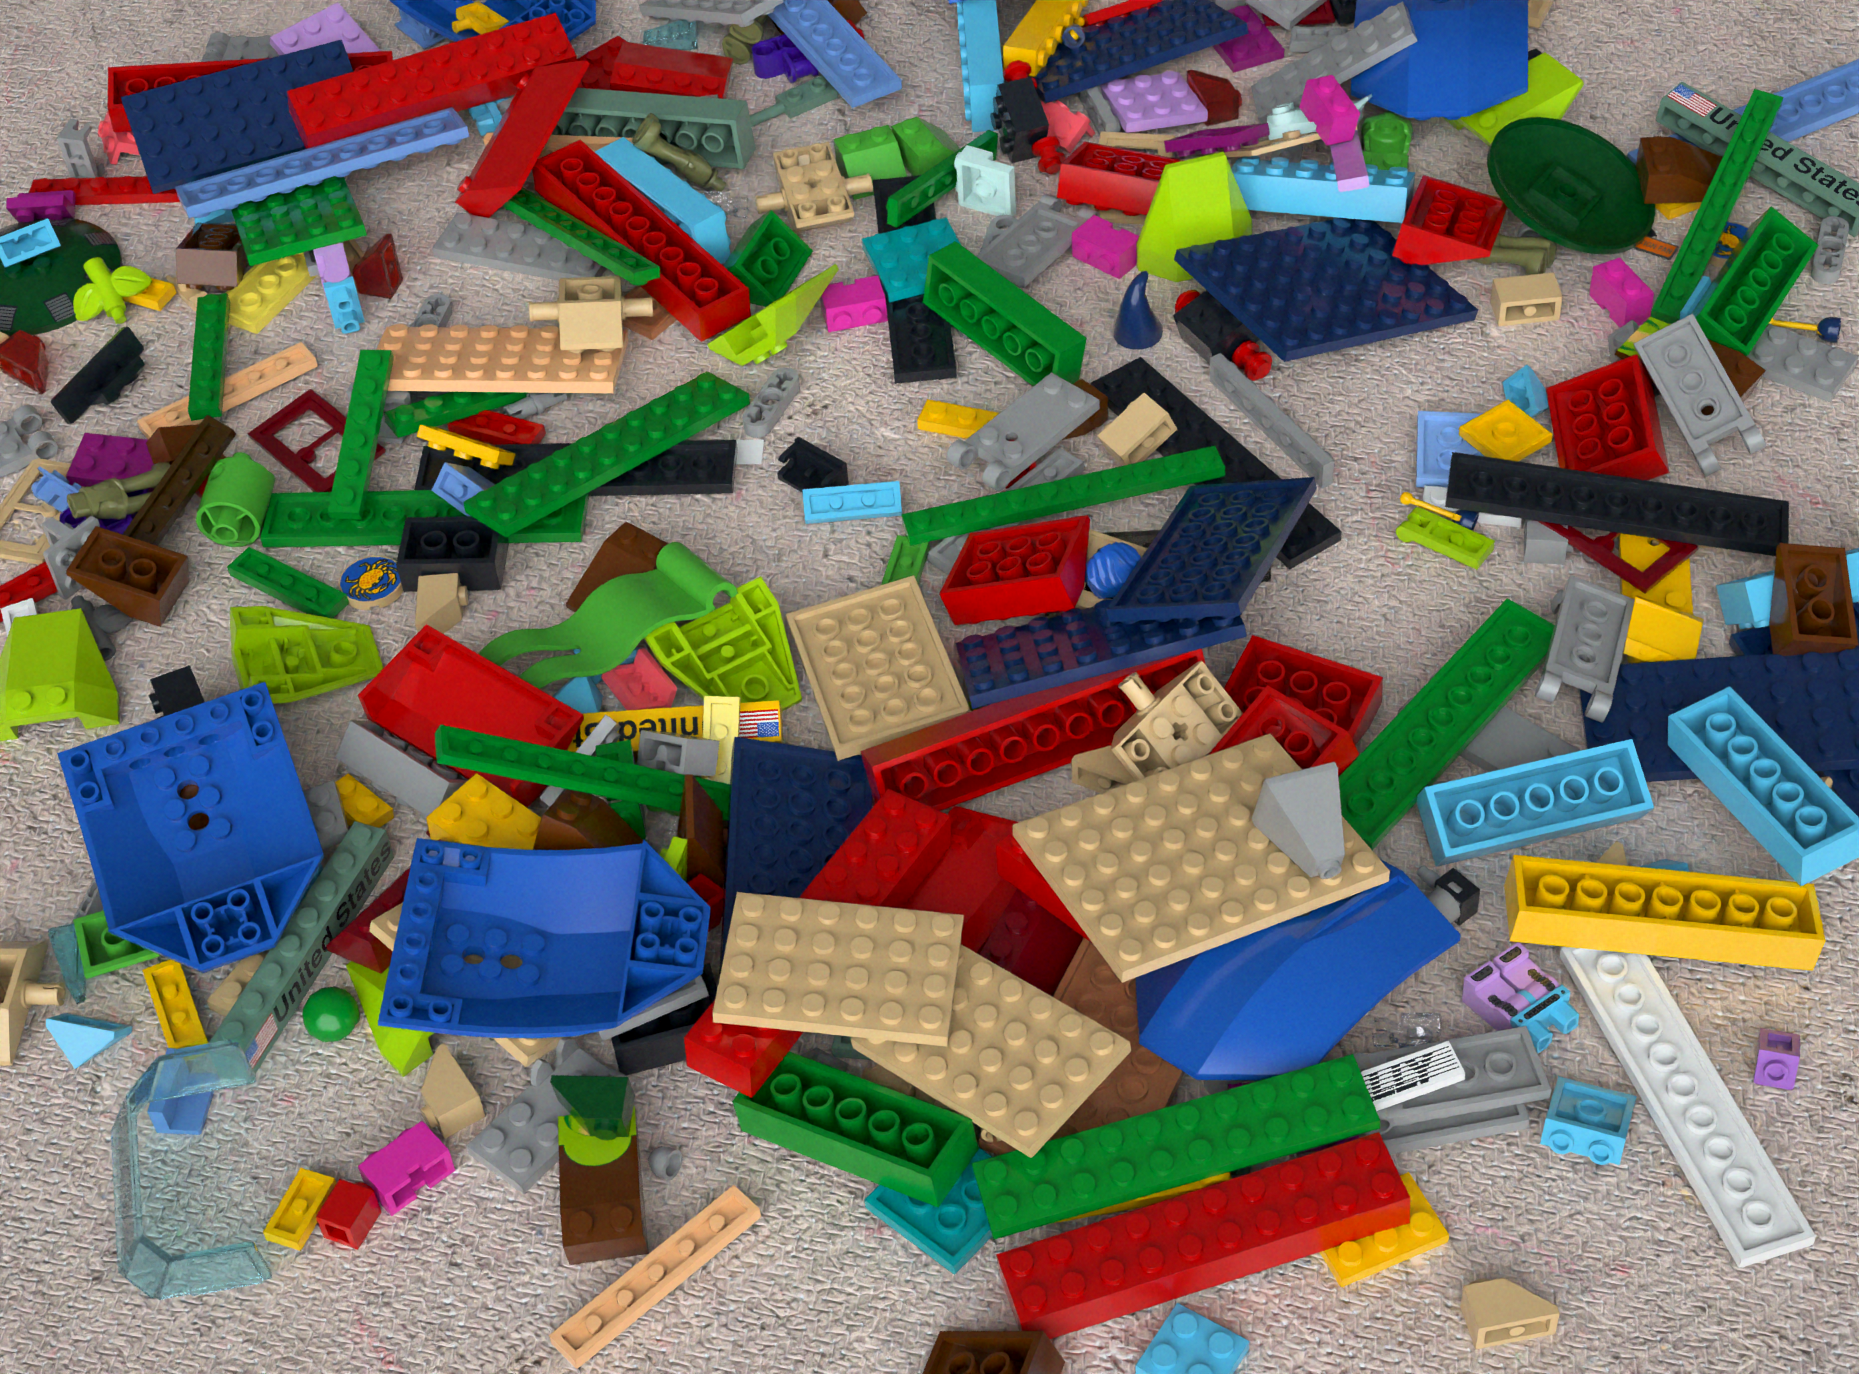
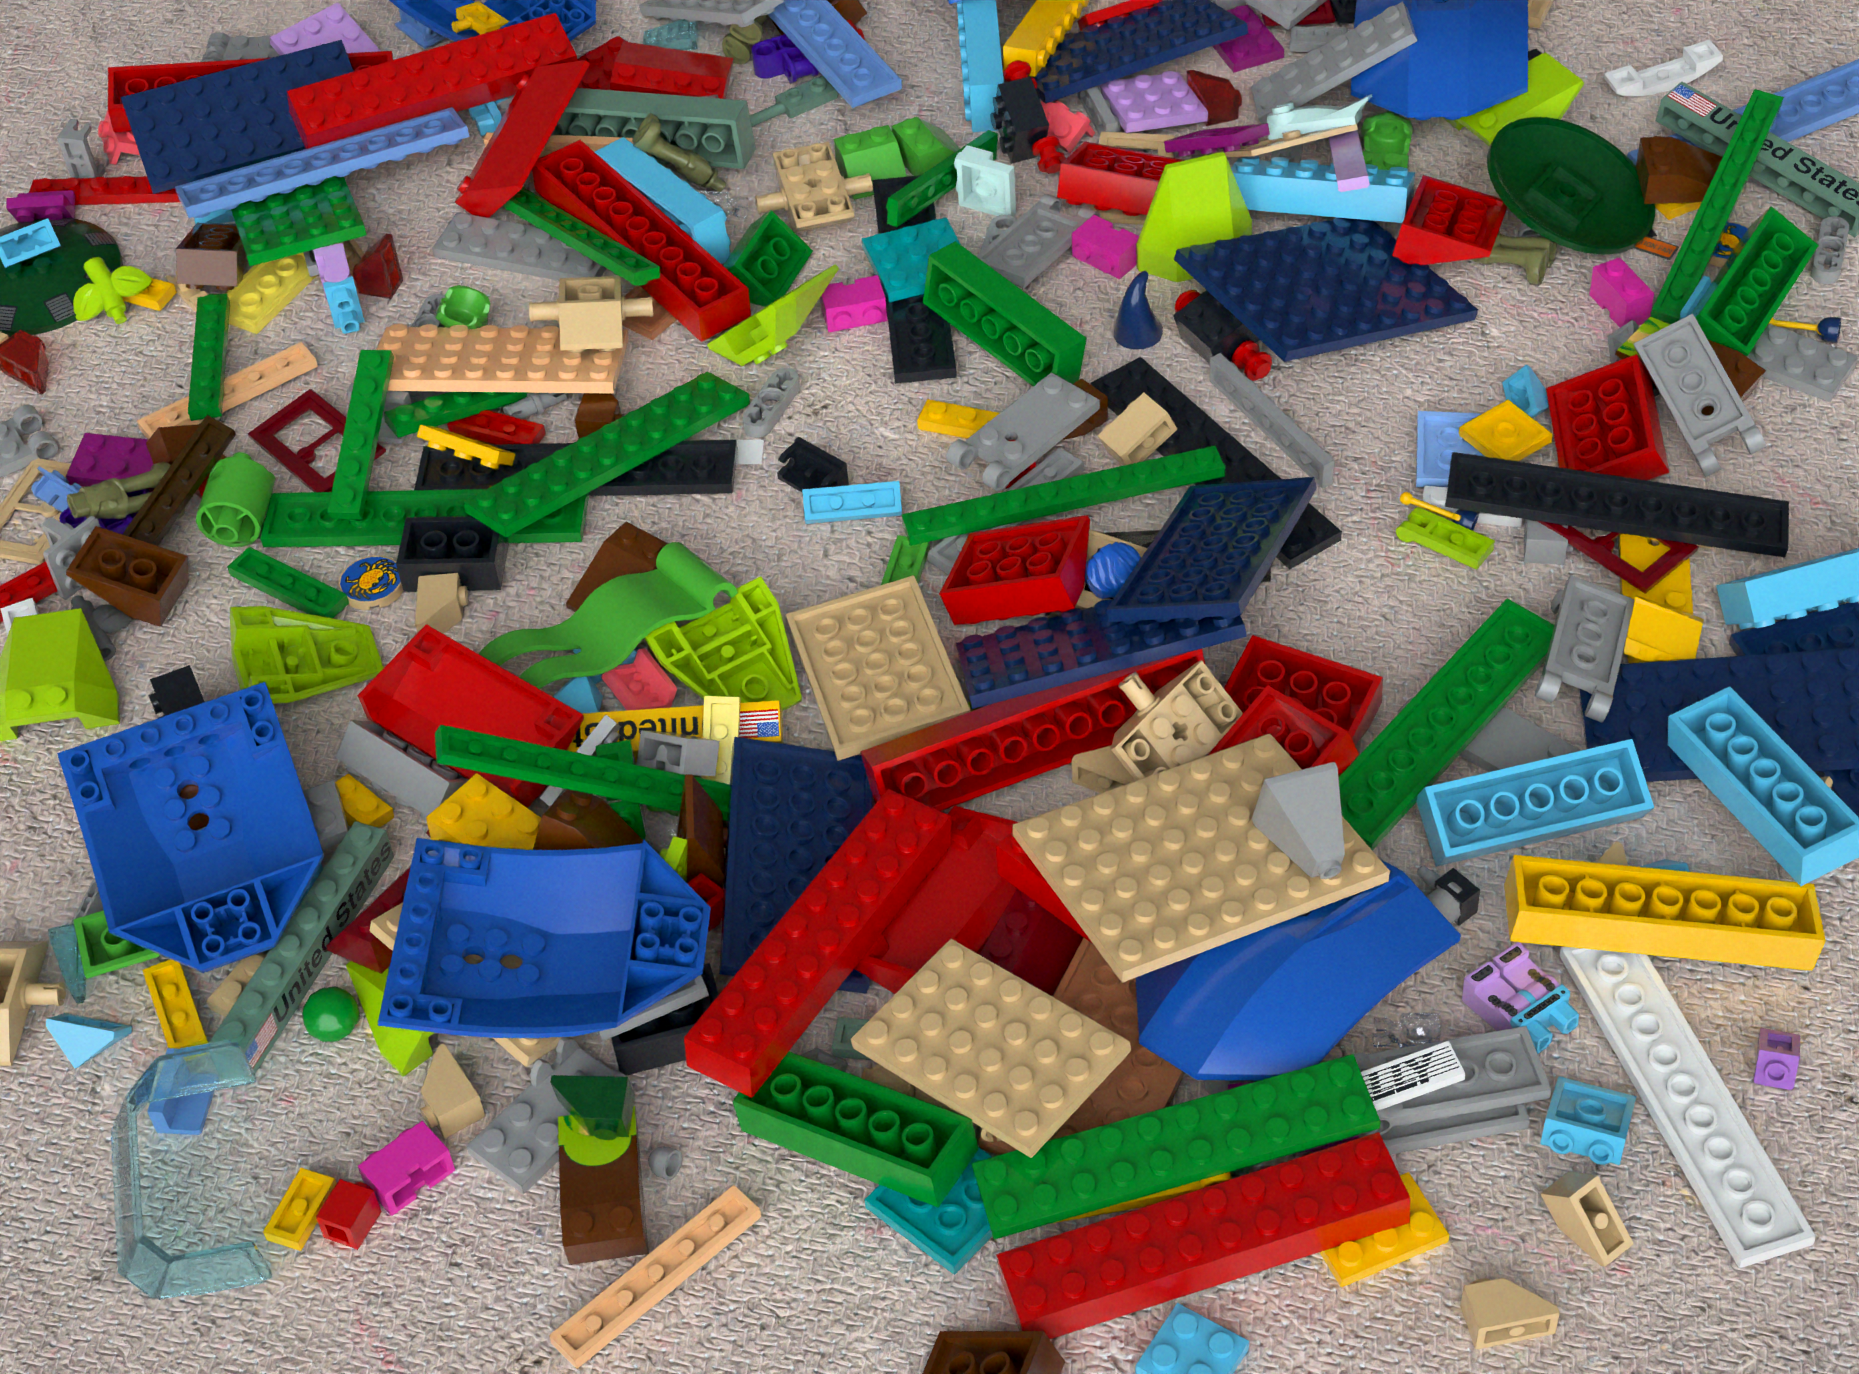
black bracket [51,326,145,424] -> none
medium blue panel [431,462,495,516] -> none
tan plate [713,892,964,1047] -> none
dark blue hinge [1062,16,1085,49] -> none
dark pink brick [1299,75,1360,146] -> none
tan brick [1490,272,1563,326] -> none
reddish brown slope [1769,543,1859,656] -> none
none -> bright green hair [436,285,490,329]
none -> reddish brown slope [575,393,625,439]
none -> tan slope [1540,1171,1634,1267]
none -> white slope [1604,39,1723,97]

